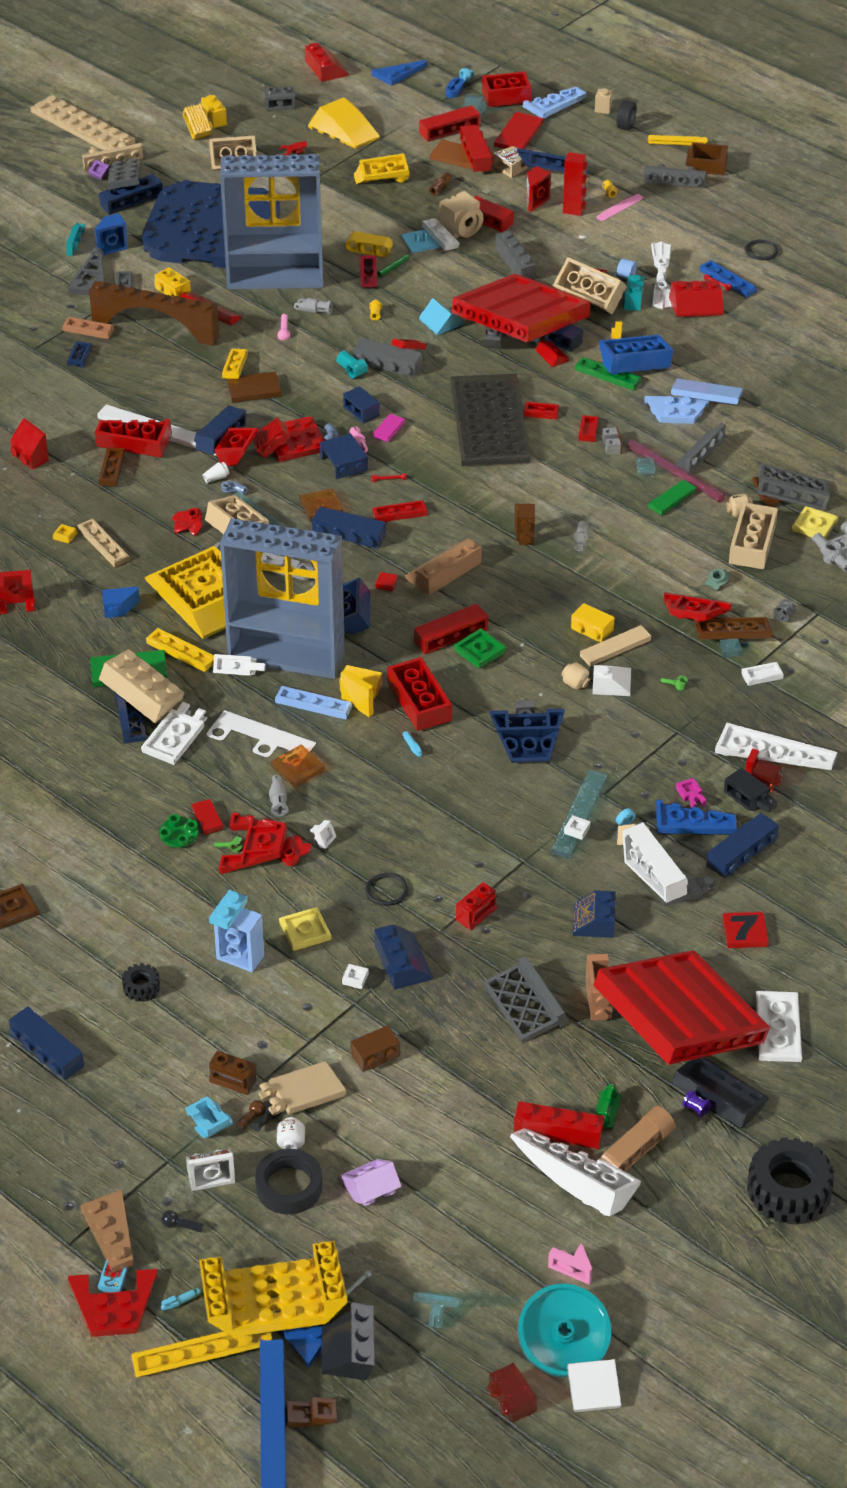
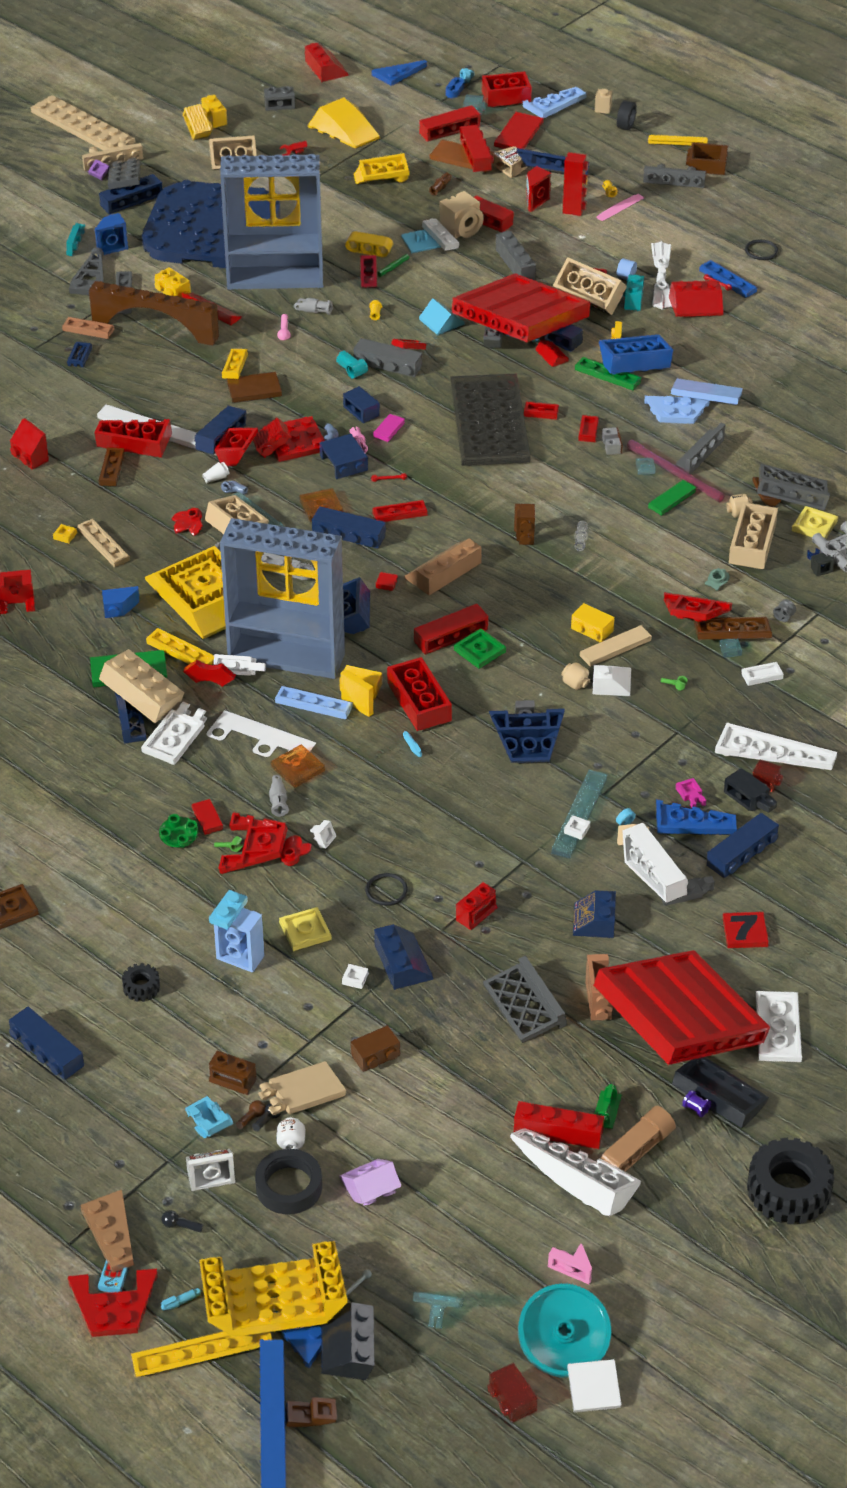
red tile [745,748,759,775] -> none
none -> red tile [183,660,236,687]
none -> pearl dark grey piece [807,548,834,576]

